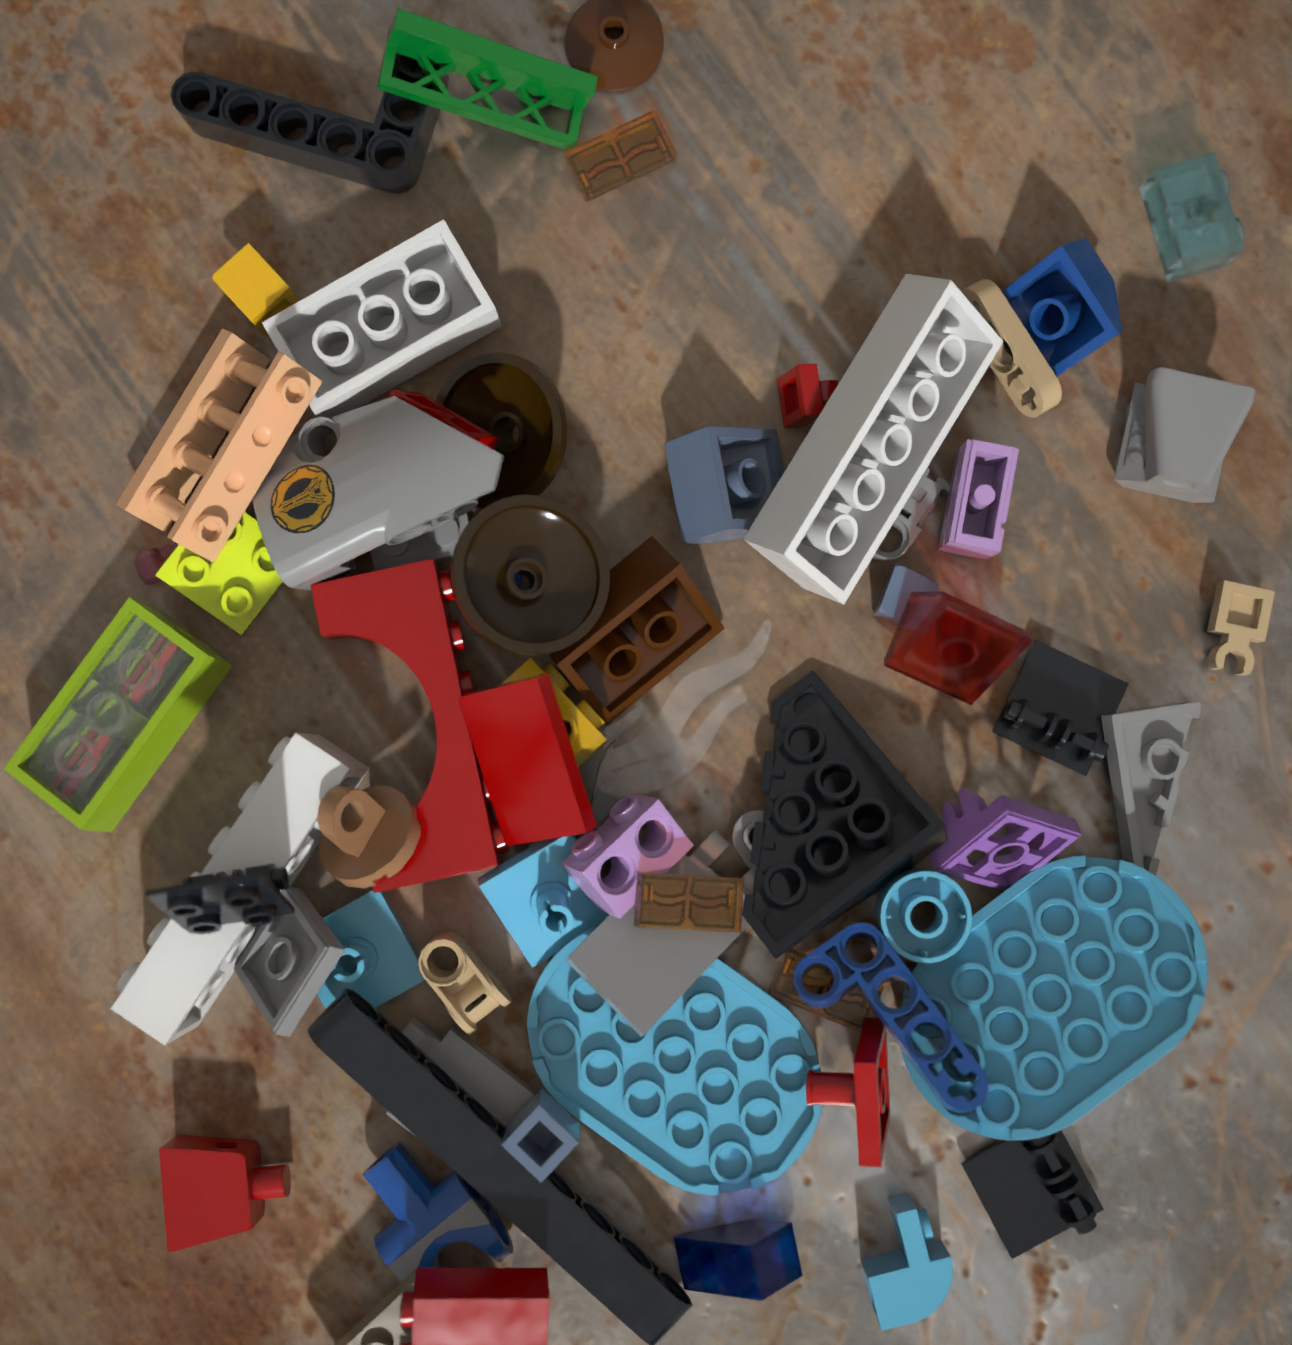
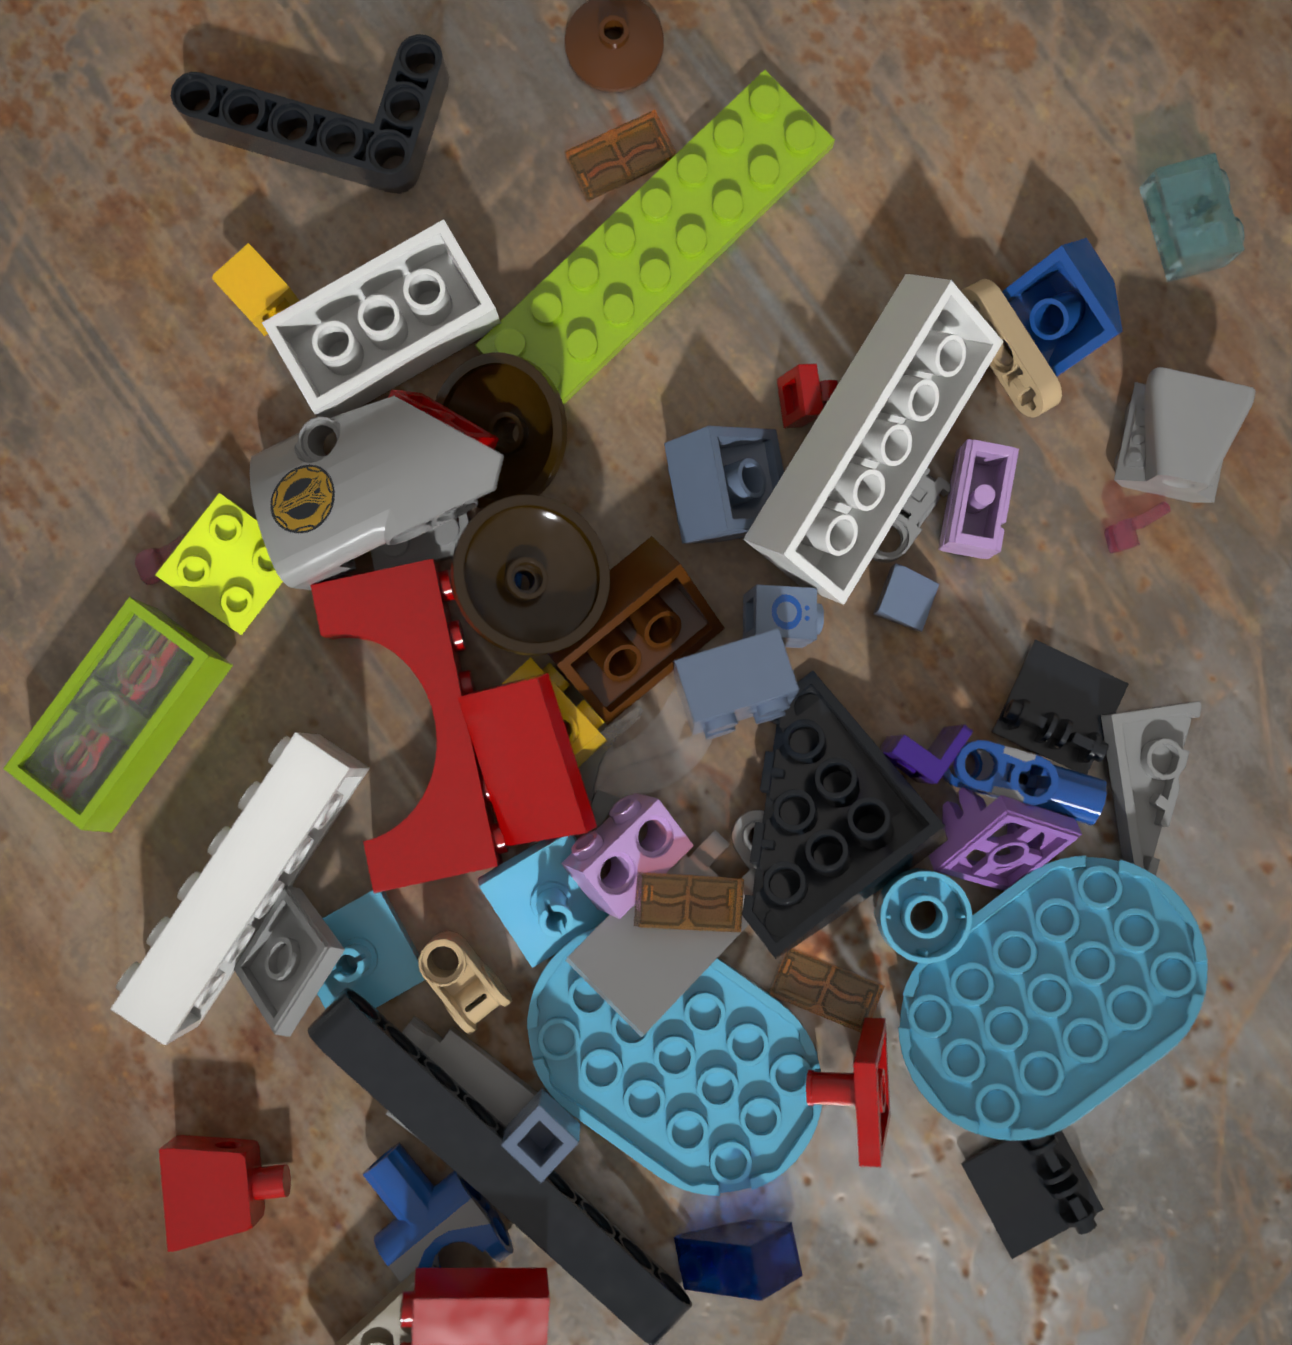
light nougat fence [116,329,323,563] -> none
black hinge [146,863,295,934] -> none
medium nougat tile [317,785,421,888] -> none
green fence [377,8,598,152] -> none
blue beam [794,923,988,1113] -> none
medium azure brick [860,1193,953,1331] -> none
clear red slope [884,591,1033,705] -> none
tan plate [1207,580,1275,676] -> none
none -> lime plate [475,70,835,405]
none -> sand blue brick [674,628,799,740]
none -> sand blue brick [743,584,824,648]
none -> dark purple panel [879,724,973,784]
none -> blue connector [942,740,1107,825]
none -> clear pink hand [1104,501,1171,554]

